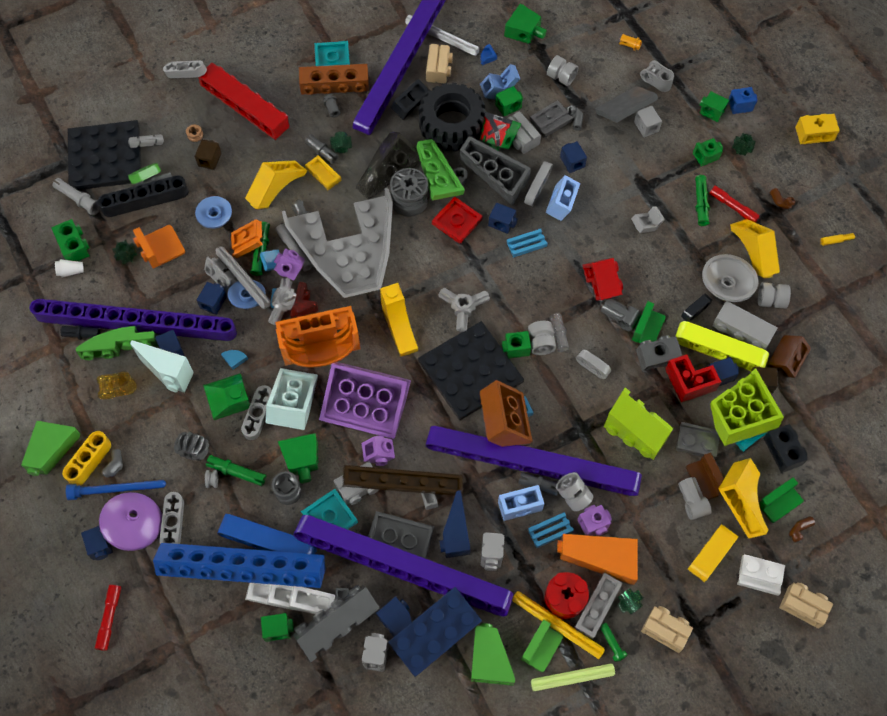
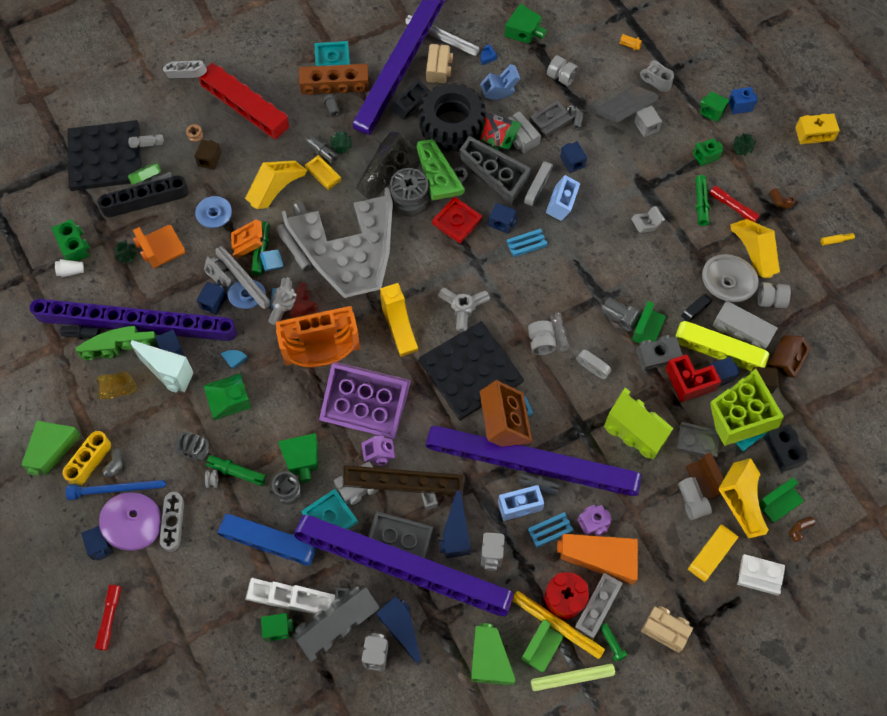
light grey pin [52,178,100,215] -> none
blue brick [153,543,325,588] -> none
light grey beam [241,385,272,440] -> none
light aqua slope [266,368,318,430] -> none
medium lavender brick [274,248,305,281] -> none
dark blue plate [388,587,482,677] -> none
green brick [495,86,523,117] -> none
green brick [502,331,531,358] -> none
light grey wheel [556,472,593,511] -> none
red brick [582,258,623,300] -> none
clear green gear [617,588,644,615] -> none
tan brick [779,583,833,629] -> none

